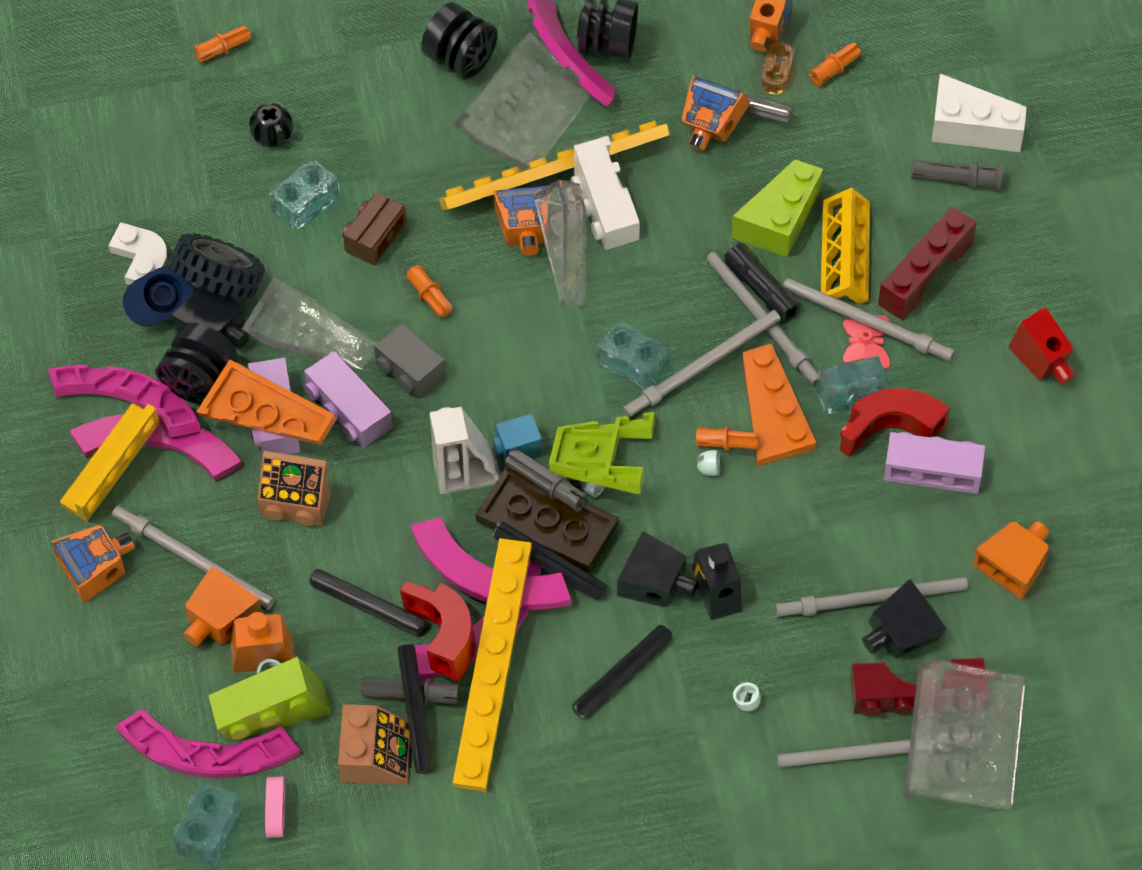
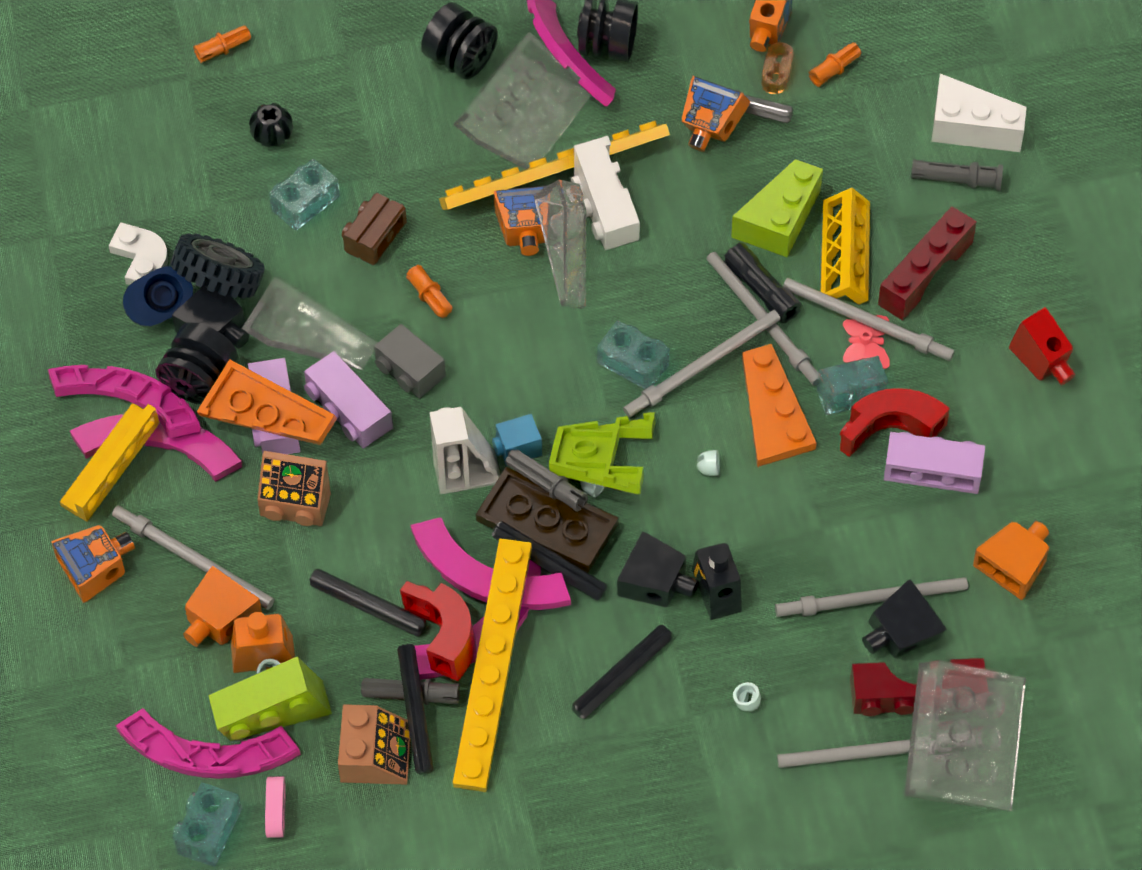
orange axle [696,426,760,451] -> none

